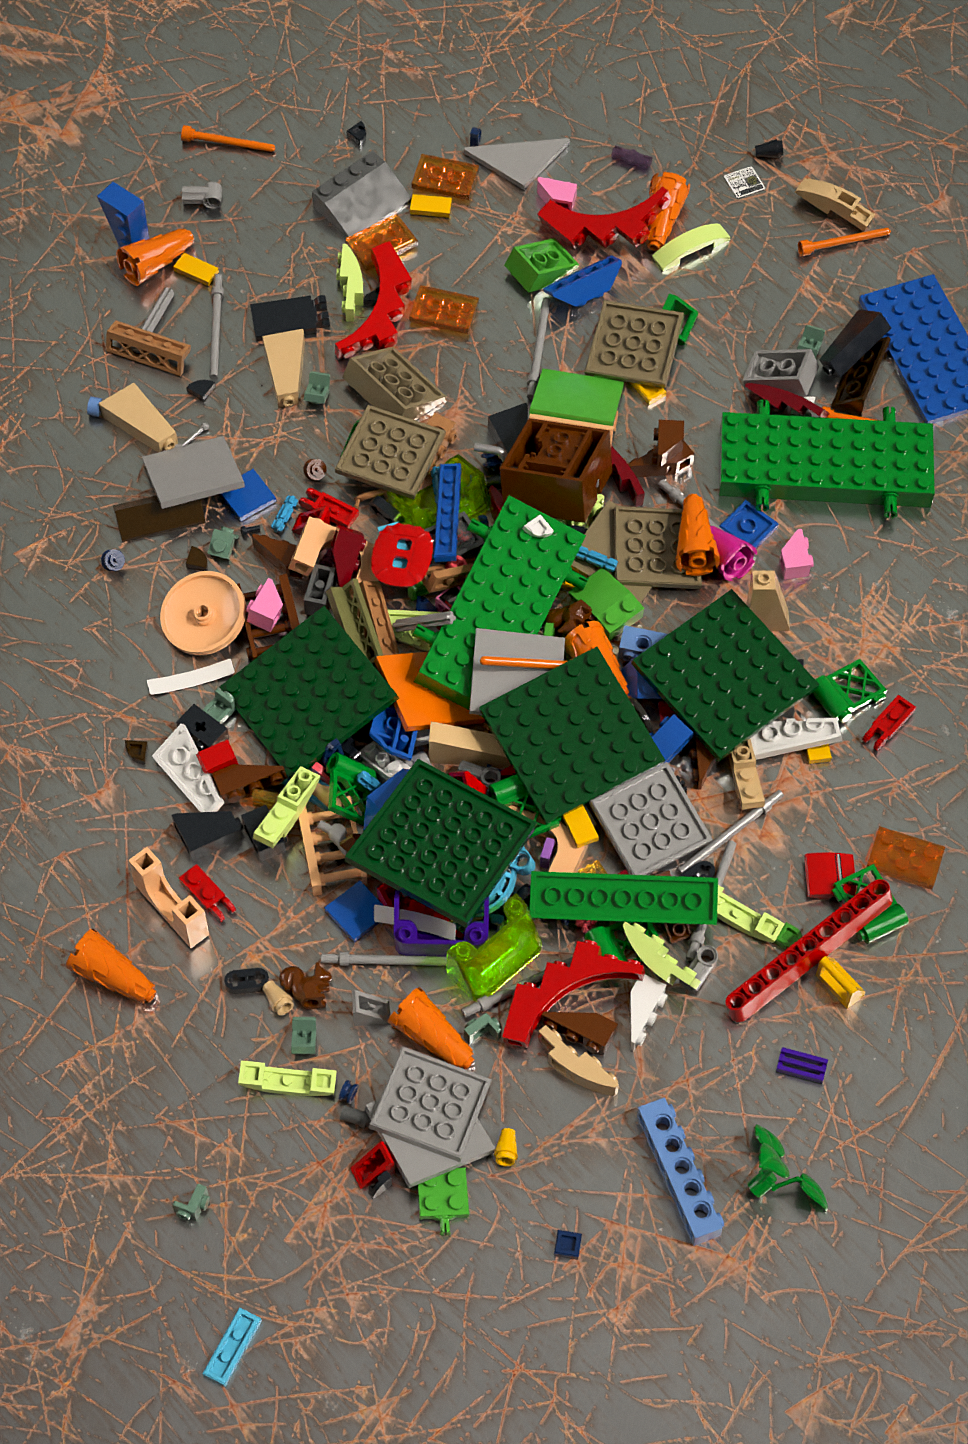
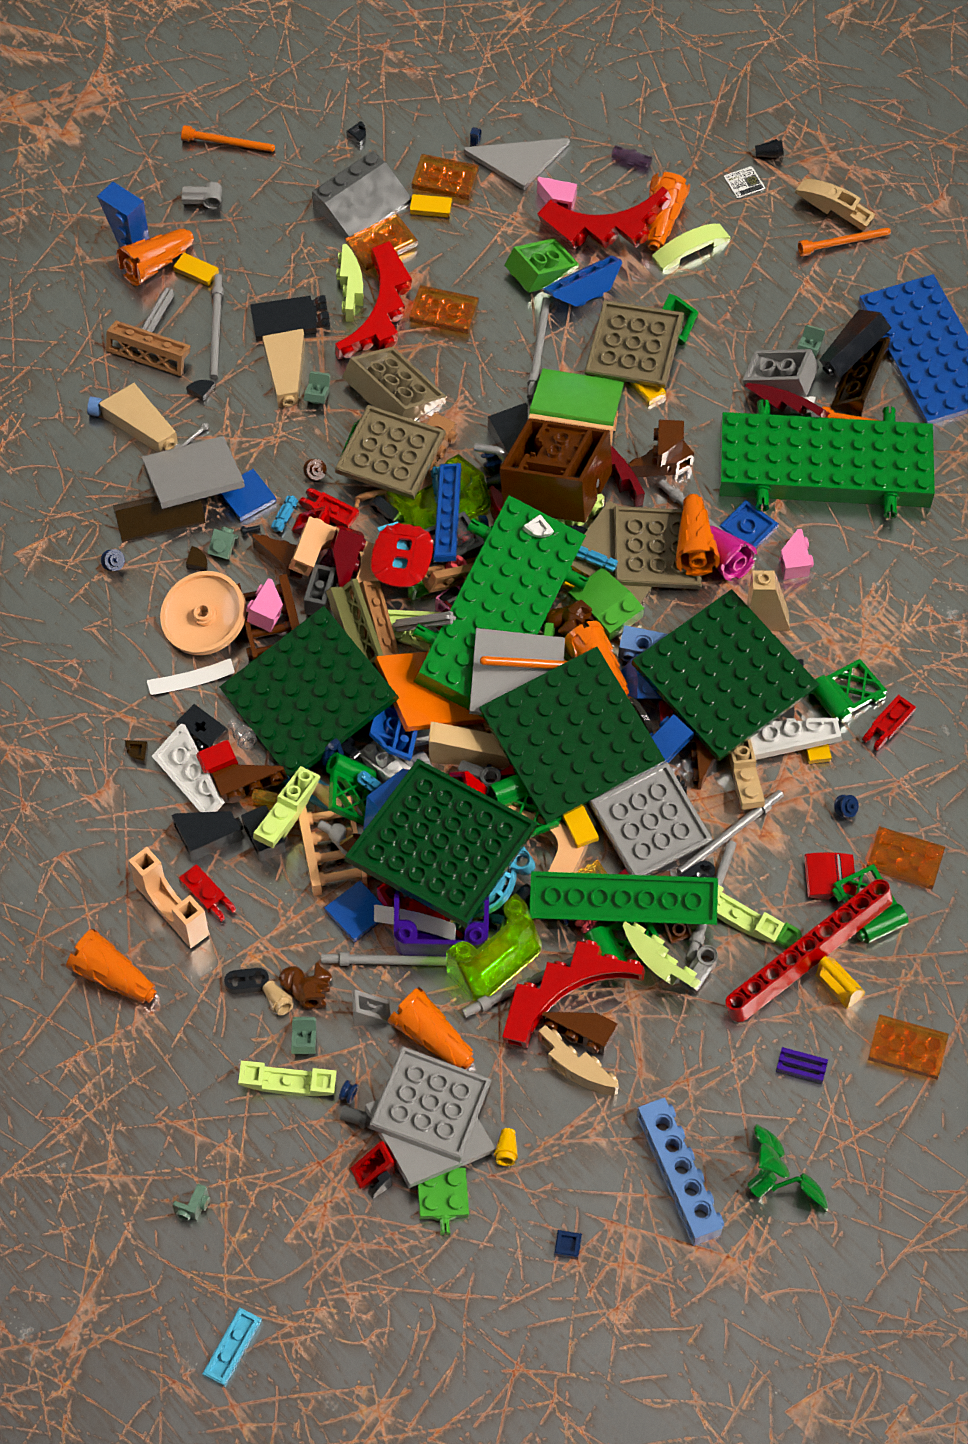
sand green bracket [203,688,235,724] -> none
coral tile [312,762,330,785] -> none
black tile [363,287,379,306] -> none
dark blue tile [416,595,437,612] -> none
sand green bracket [464,1013,502,1045] -> none
medium lavender tile [540,837,555,869] -> none
white slope [629,974,668,1052] -> none
none -> clear cone [228,718,257,750]
none -> dark blue wheel [834,795,859,817]
none -> clear orange plate [868,1014,949,1080]

